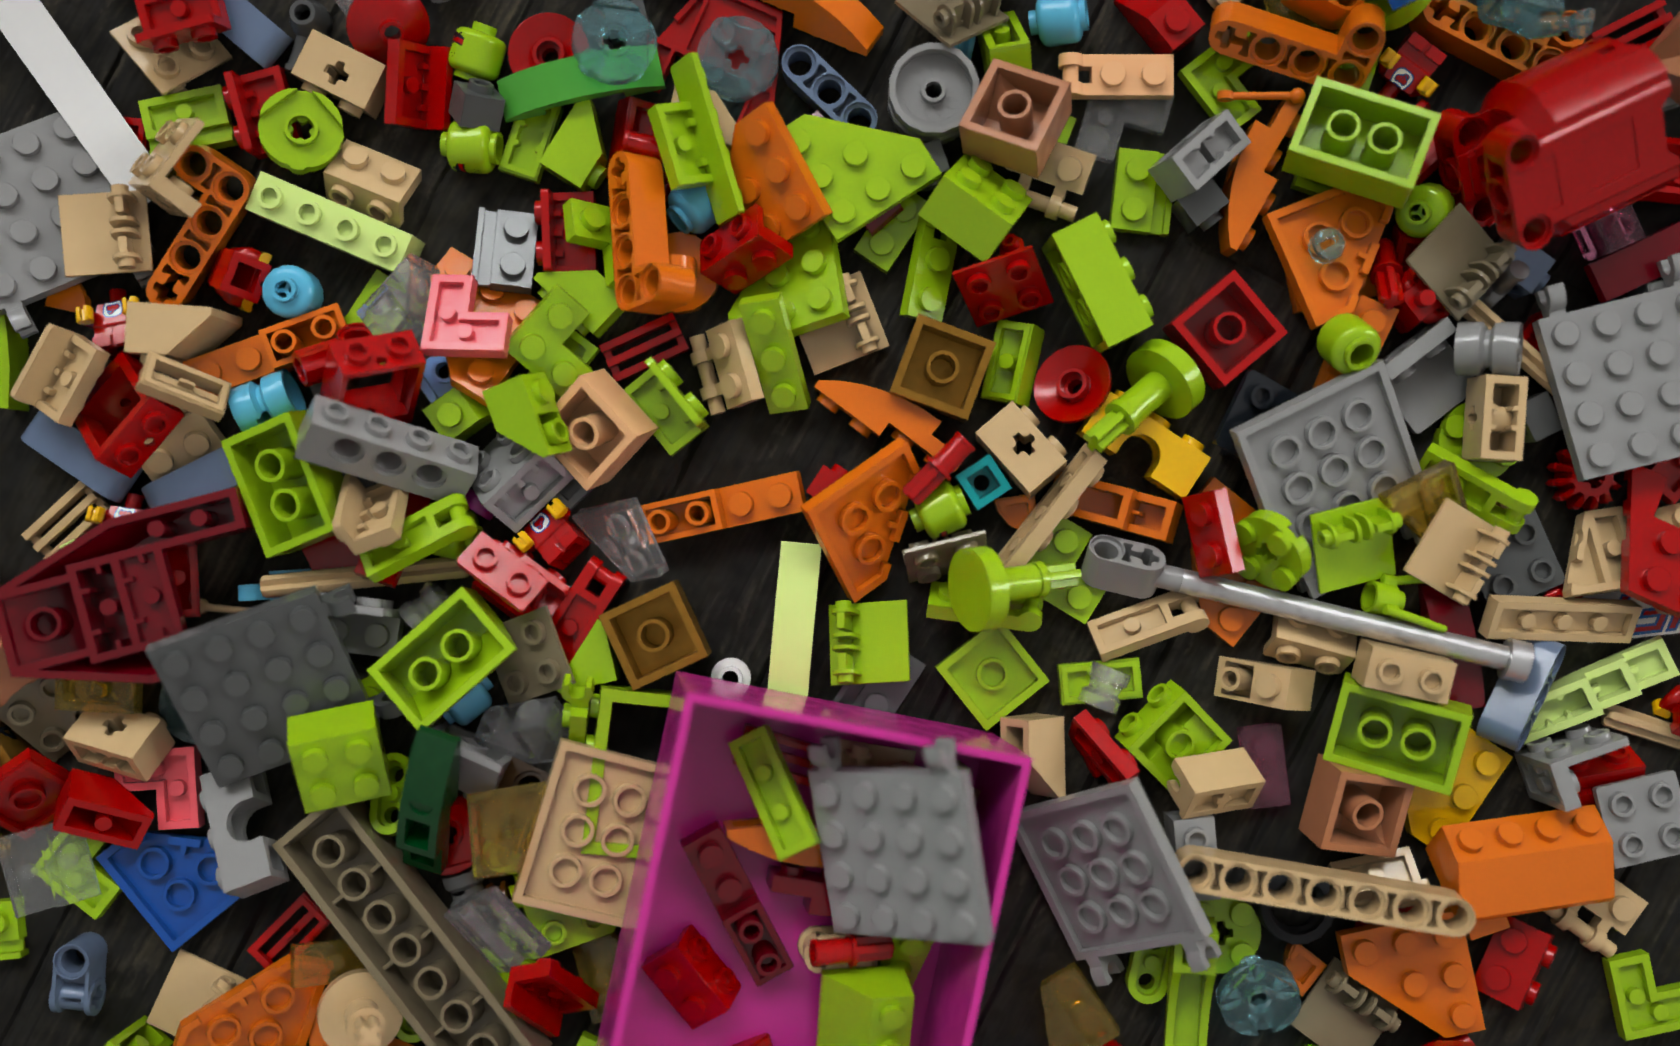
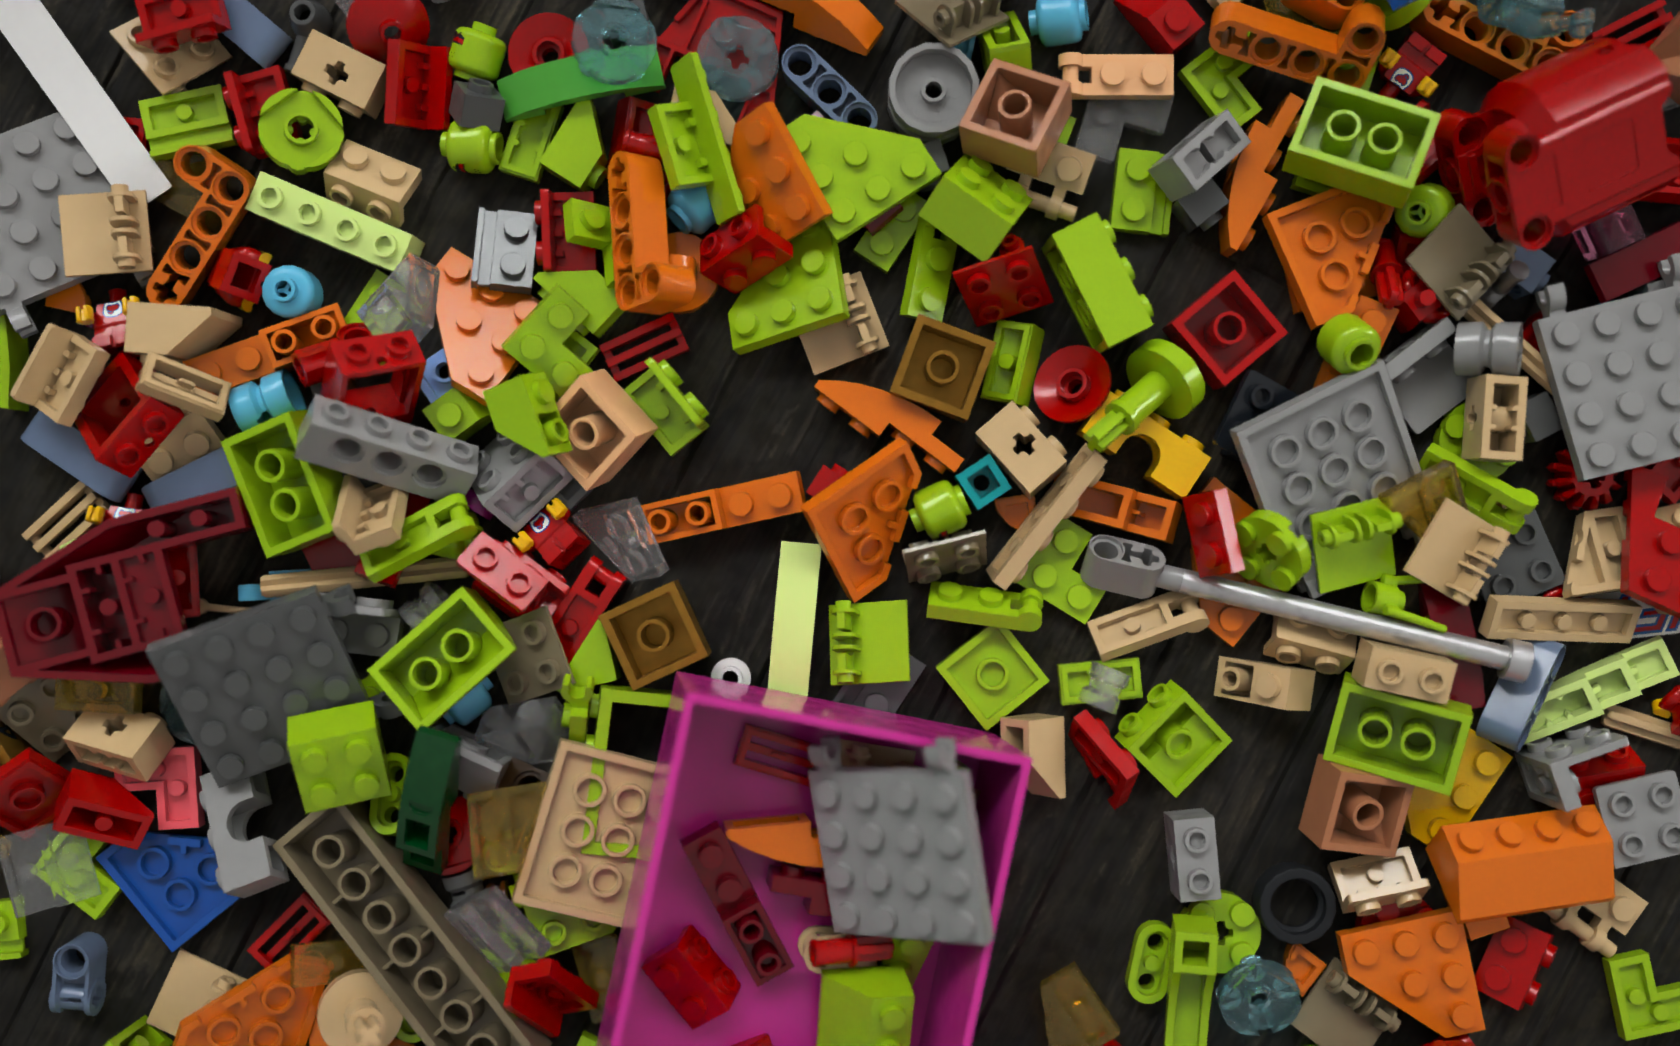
tan bracket [128,118,205,218] -> none
coral plate [420,274,513,358] -> none
tan plate [689,318,764,416] -> none
lime plate [728,725,821,861] -> none
lime plate [738,292,811,414] -> none
red axle [902,431,976,505] -> none
lime piece [948,546,1082,632] -> none
light grey plate [1016,777,1222,987] -> none
tan hinge [1167,747,1266,820] -> none
tan beam [1175,845,1476,937] -> none
orange hinge [1217,87,1306,104] -> none
clear pink plate [1237,722,1291,809] -> none
clear light blue hinge [1308,227,1346,264] -> none

